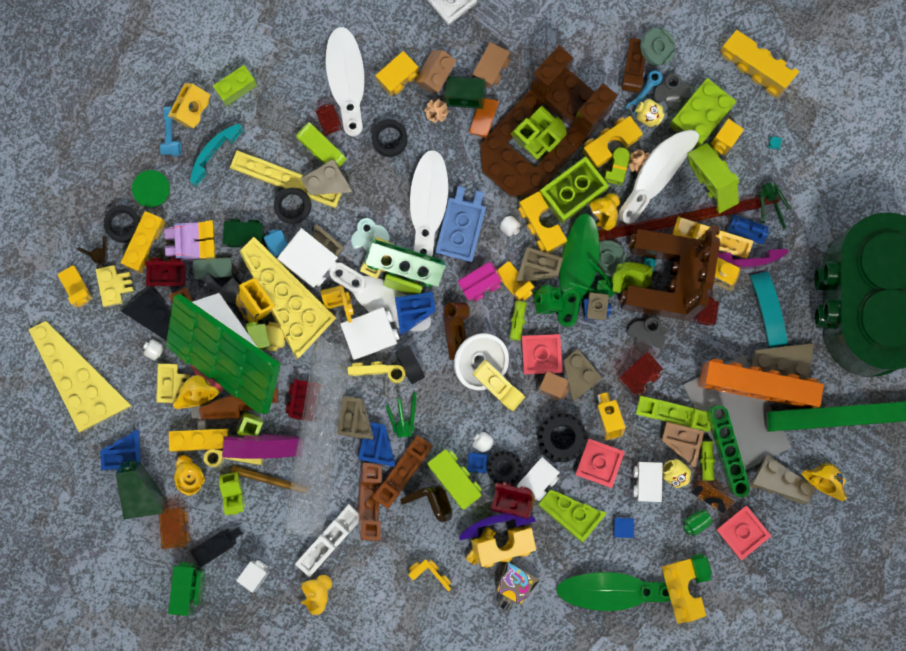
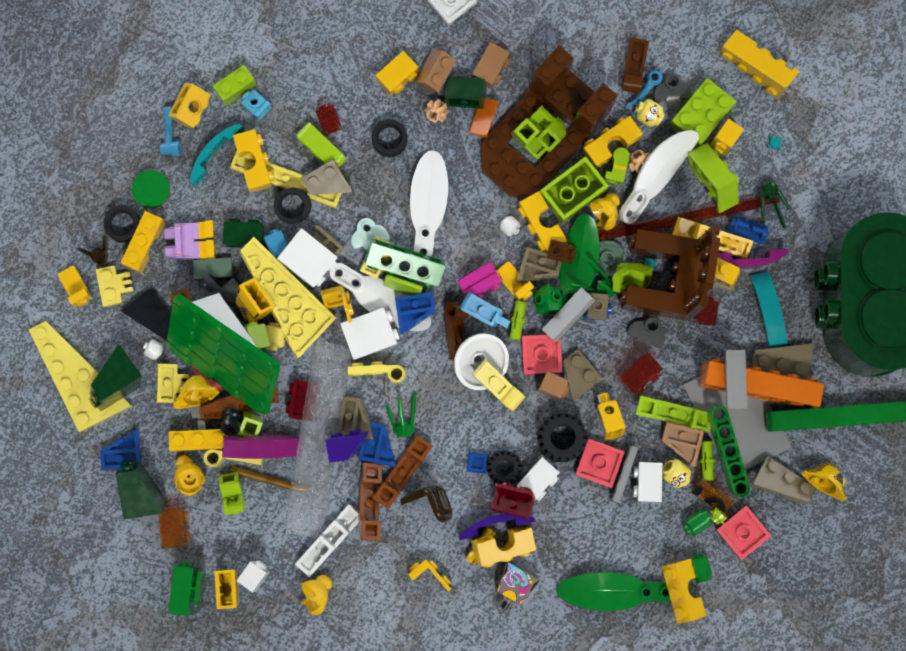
dark red bracket [145,258,186,287] -> none
black hinge [190,527,243,568] -> none
white plant [326,27,364,137] -> none
black tyre [395,346,425,384] -> none
lime brick [427,449,482,511] -> none
medium blue tile [435,186,486,263] -> none
white piece [473,432,493,453] -> none
lime wing [538,490,607,543] -> none
blue tile [614,518,634,538] -> none
sand green tile [640,28,675,66] -> none
none -> dark green slope [89,345,142,412]
none -> yellow torso [214,569,240,609]
none -> black wheel [221,408,241,435]
none -> yellow arch [233,129,274,193]
none -> medium azure brick [241,90,272,121]
none -> dark purple slope [325,429,368,463]
none -> dark azure hinge [459,292,510,328]
none -> light grey tile [542,287,596,343]
none -> reddish brown bracket [547,240,576,265]
none -> light grey tile [611,446,638,503]
none -> lime plate [710,507,728,525]
none -> light grey tile [725,350,747,409]

